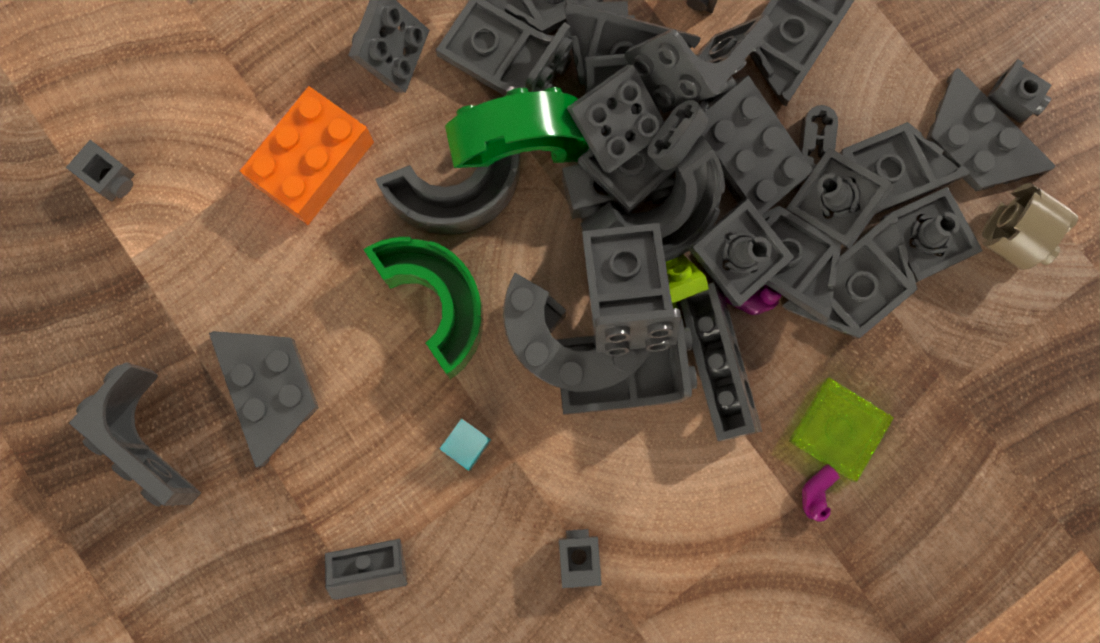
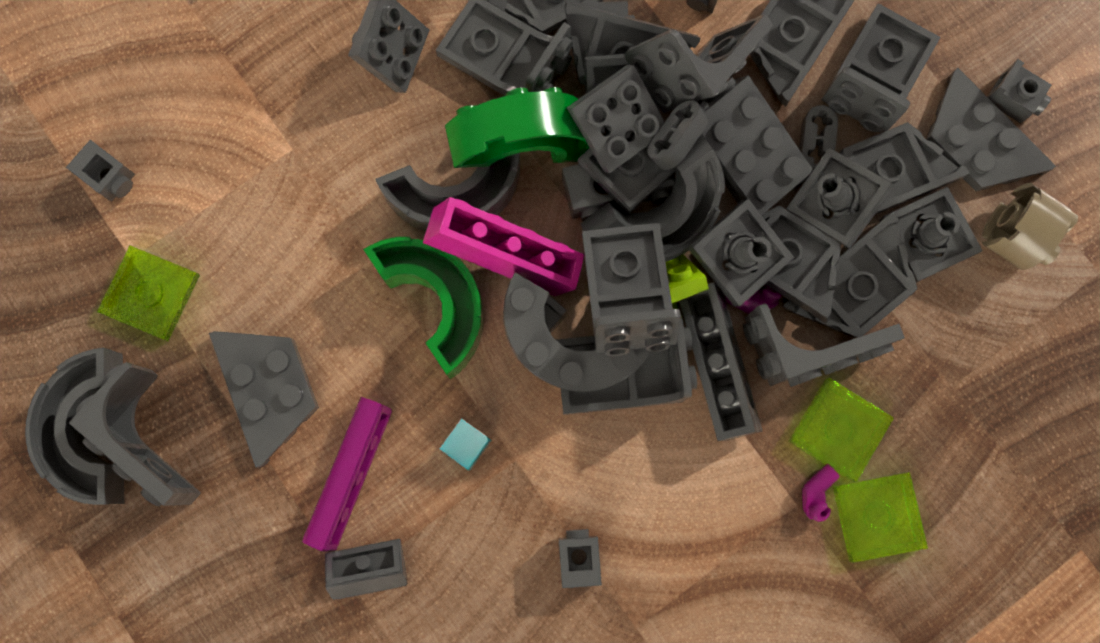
orange brick [240,86,374,225] -> none
none -> dark grey brick [25,347,125,505]
none -> clear neon green tile [97,245,200,342]
none -> magenta brick [302,397,392,551]
none -> dark pink brick [423,197,585,296]
none -> dark grey bracket [743,304,905,387]
none -> dark grey bracket [821,3,941,133]
none -> clear neon green tile [833,472,928,563]

